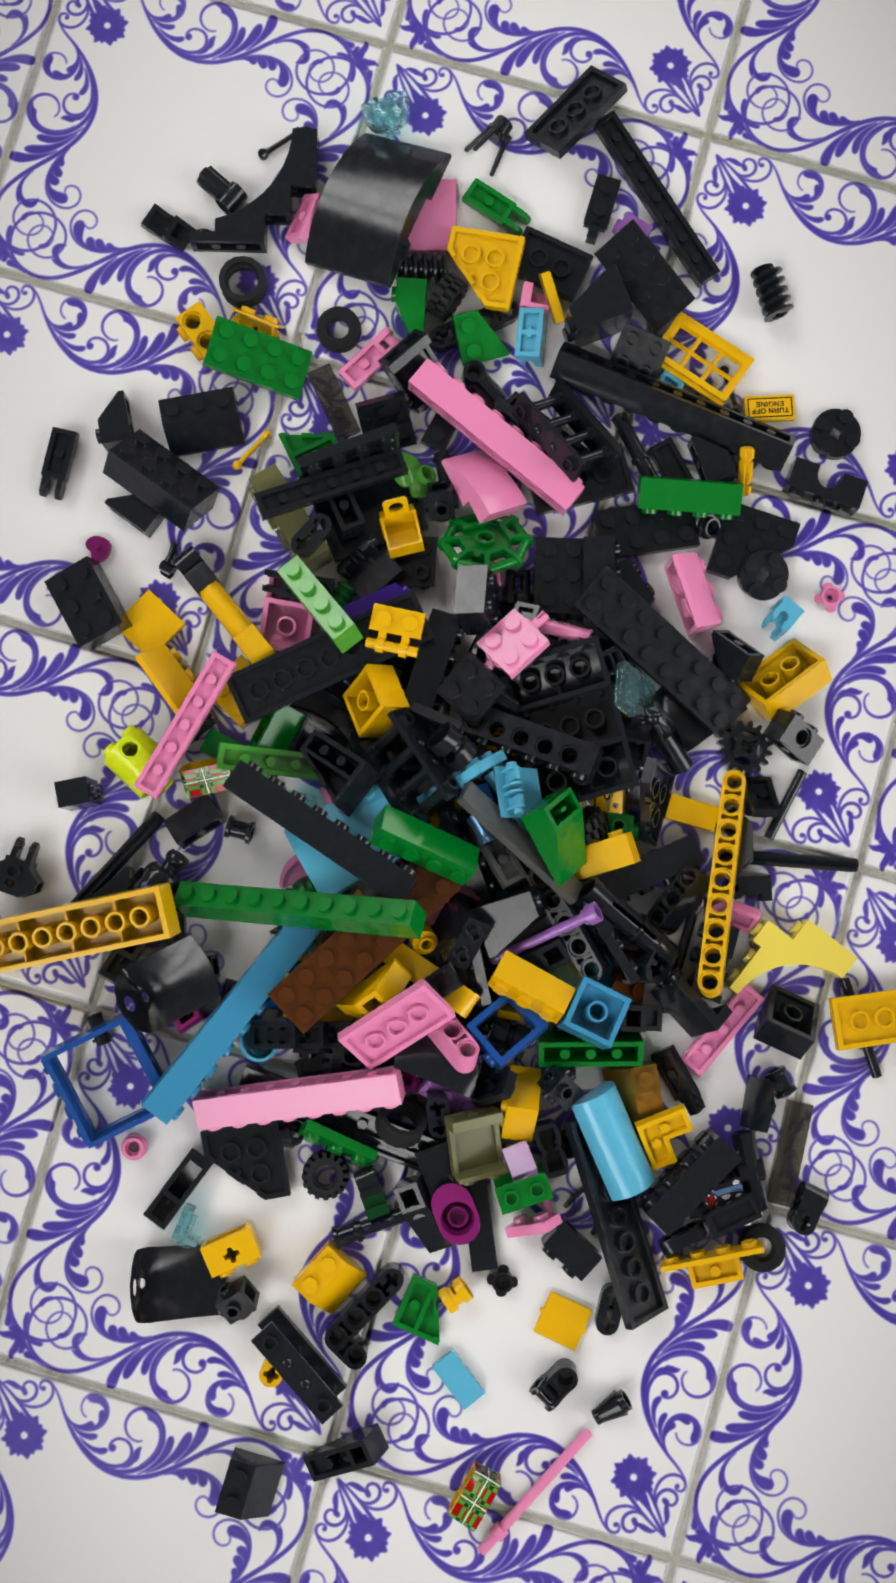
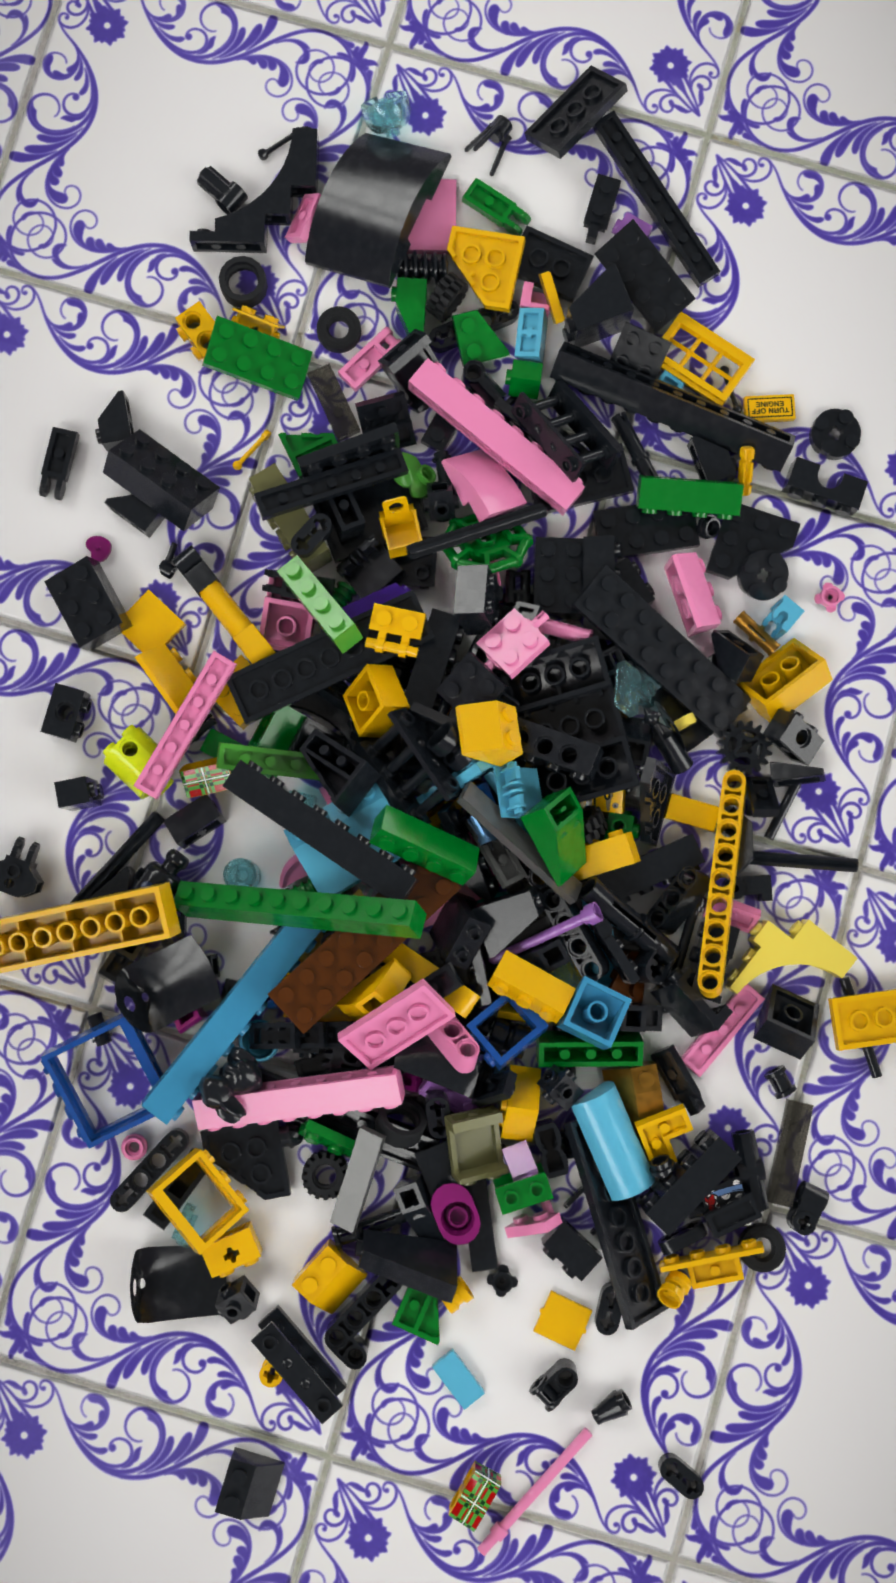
black slope [141,203,197,252] -> none
black slope [158,387,245,457] -> none
black bush [224,815,256,844] -> none
black slope [303,1423,389,1482] -> none
leg [353,1165,391,1221] -> none
yellow brick [408,921,438,955] -> none
black tile [648,437,694,479] -> none
black slope [740,1074,783,1133] -> none
black piece [750,263,794,322] -> none
none -> black brick [40,683,92,743]
none -> black beam [110,1128,189,1212]
none -> yellow window [146,1148,249,1255]
none -> black animal [199,1047,263,1124]
none -> clear light blue wheel [223,858,261,887]
none -> tile [330,1125,386,1234]
none -> black slope [355,1229,458,1303]
none -> black axle [406,503,547,560]
none -> yellow slope [455,700,523,767]
none -> green brick [505,359,543,400]
none -> black plate [649,1154,676,1178]
none -> yellow wheel [657,1270,692,1309]
none -> black beam [658,1453,704,1499]
none -> light yellow tile [670,712,697,731]
none -> pearl gold pin [733,611,781,657]
none -> black slope [770,762,826,788]

